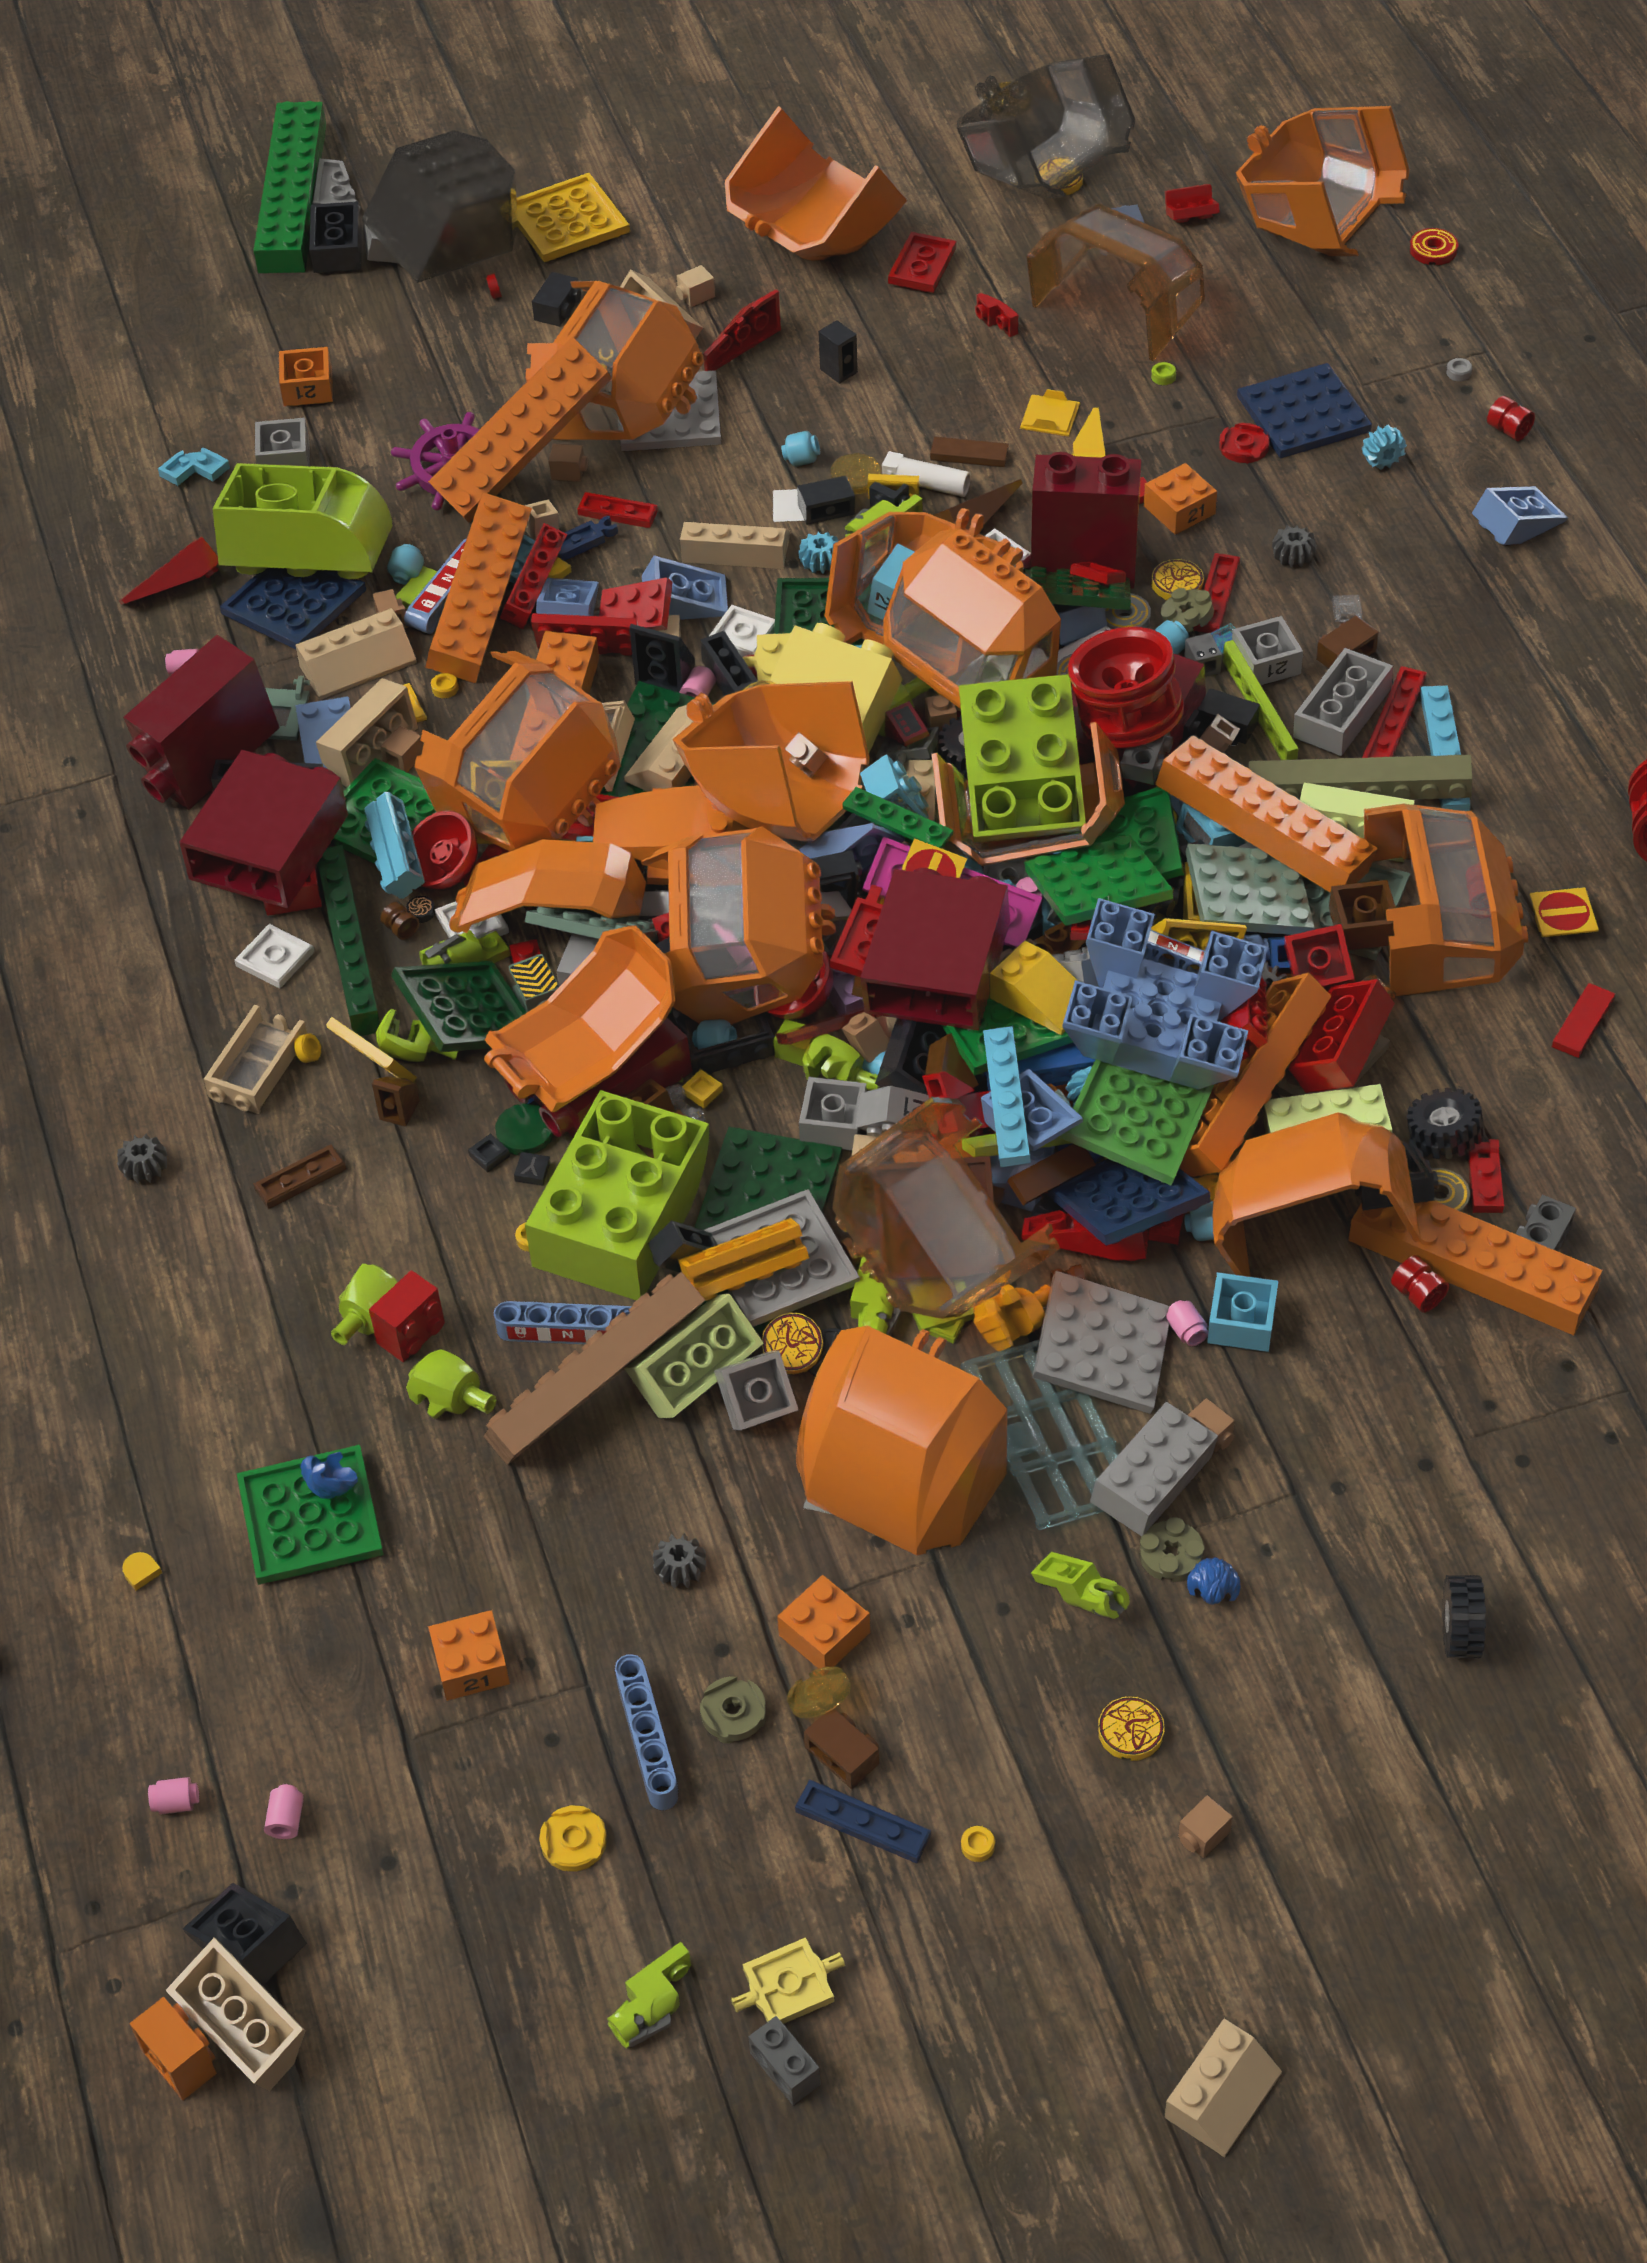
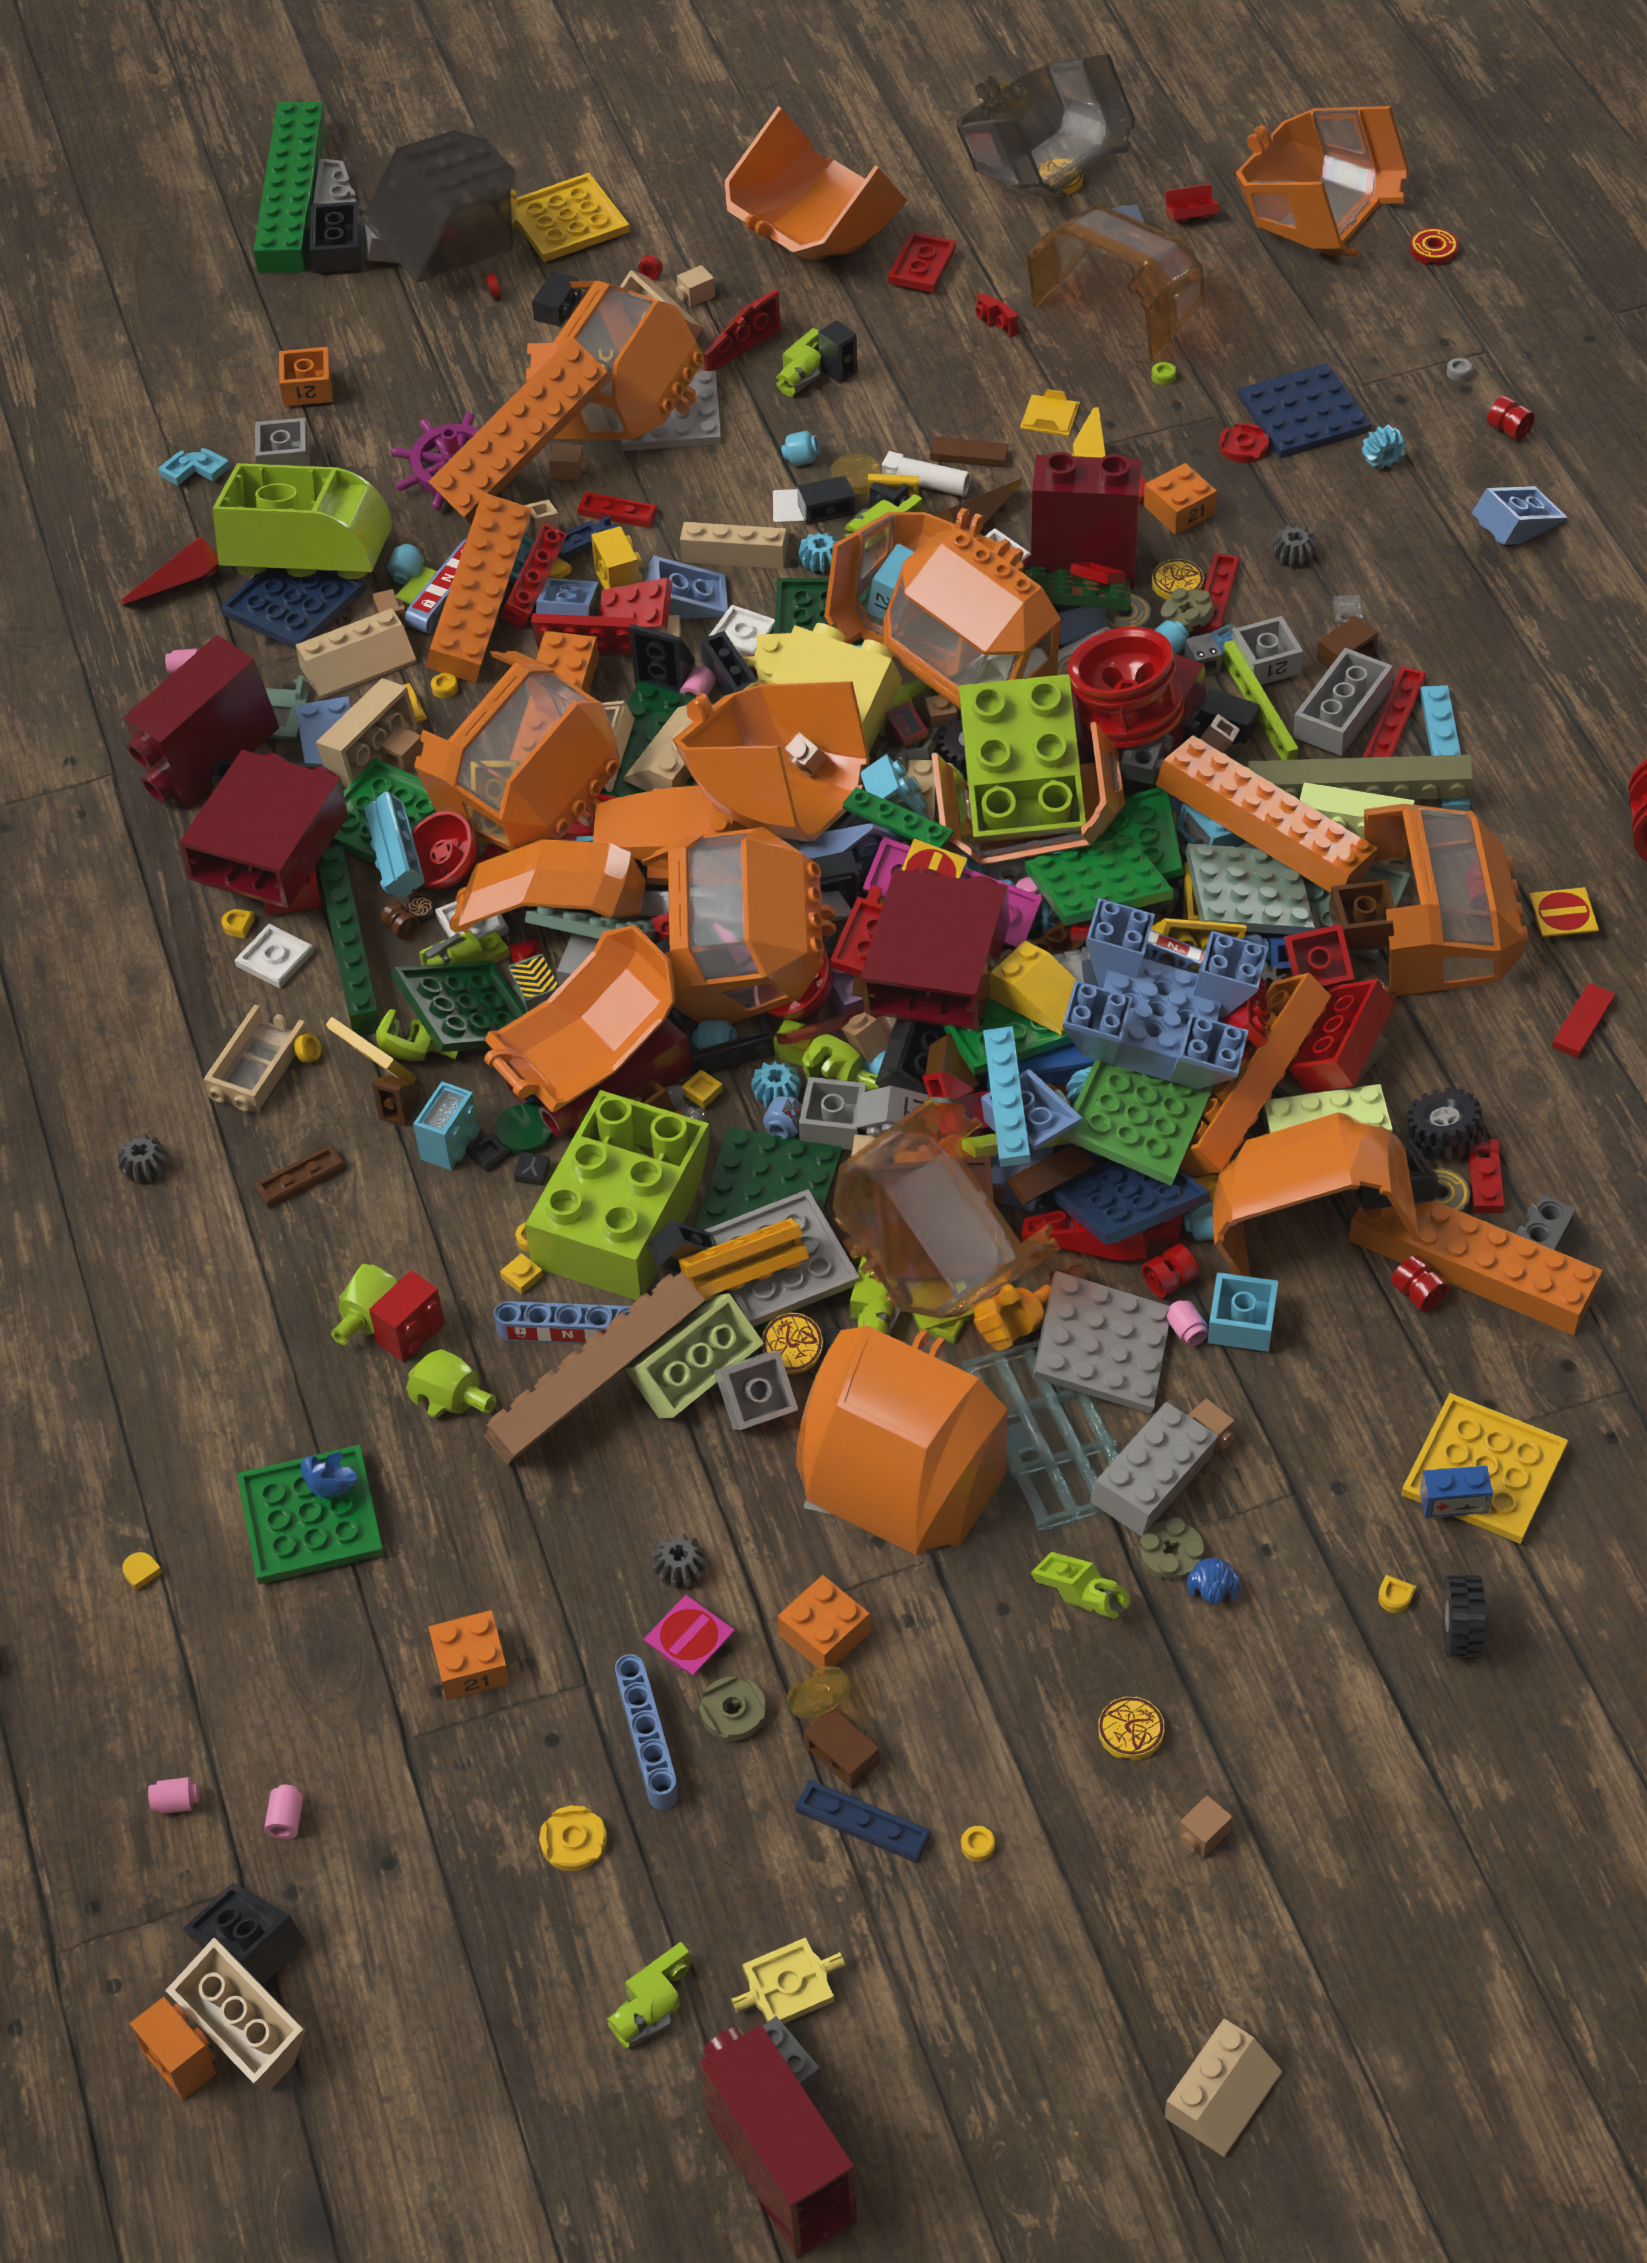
none -> yellow tile [222,909,255,939]
none -> medium azure piece [413,1081,480,1171]
none -> yellow plate [500,1253,543,1295]
none -> yellow brick [591,526,643,589]
none -> red tile [638,255,663,280]
none -> piece [643,1595,735,1676]
none -> dark red brick [699,2024,857,2259]
none -> medium azure gear [751,1060,801,1108]
none -> medium blue head [763,1096,802,1139]
none -> lime plate [776,328,822,397]
none -> red wheel [1141,1244,1199,1298]
none -> yellow tile [1378,1575,1416,1613]
none -> yellow plate [1401,1393,1568,1544]
none -> blue brick [1419,1466,1493,1518]

